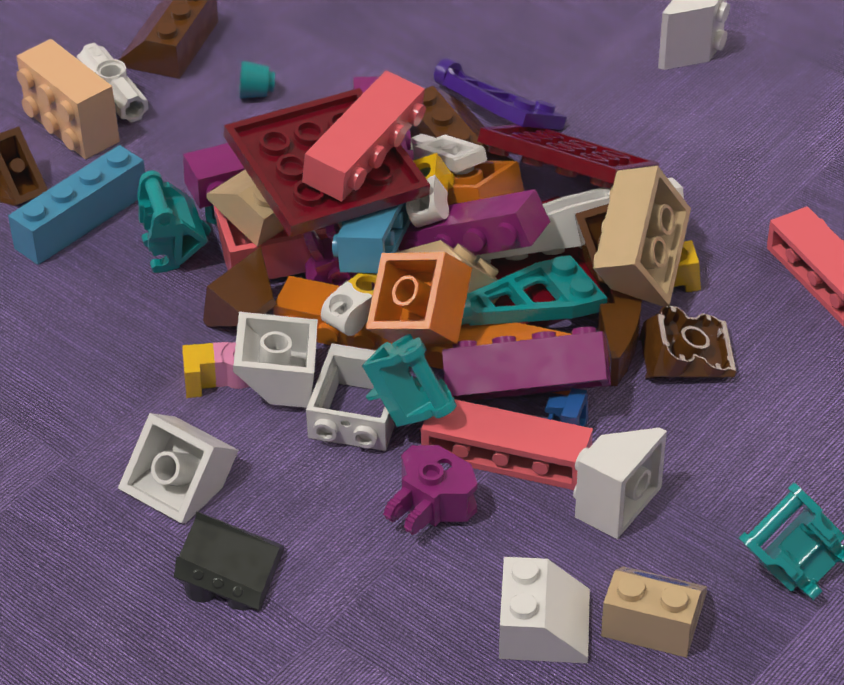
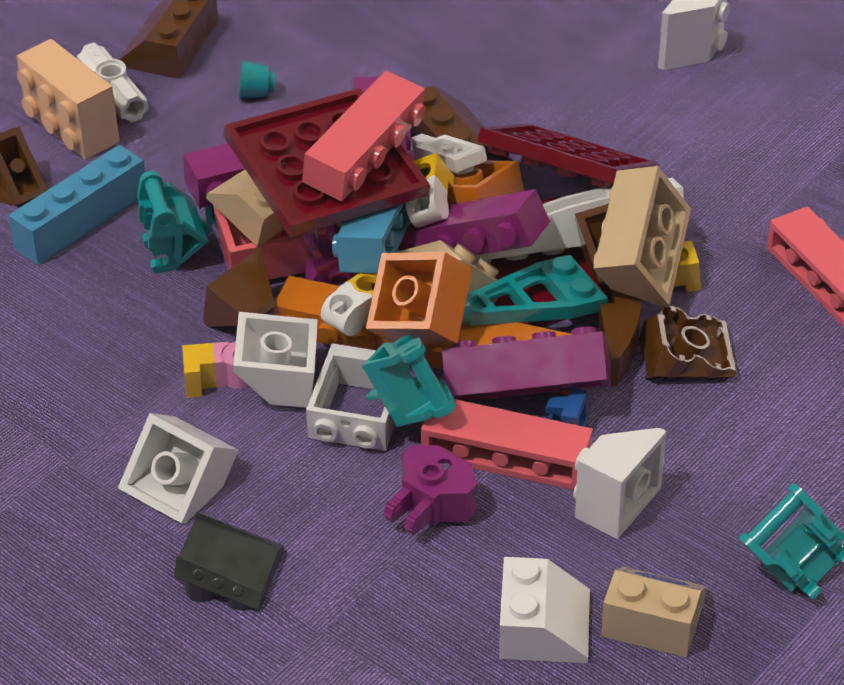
dark purple plate [434,58,567,130] -> none

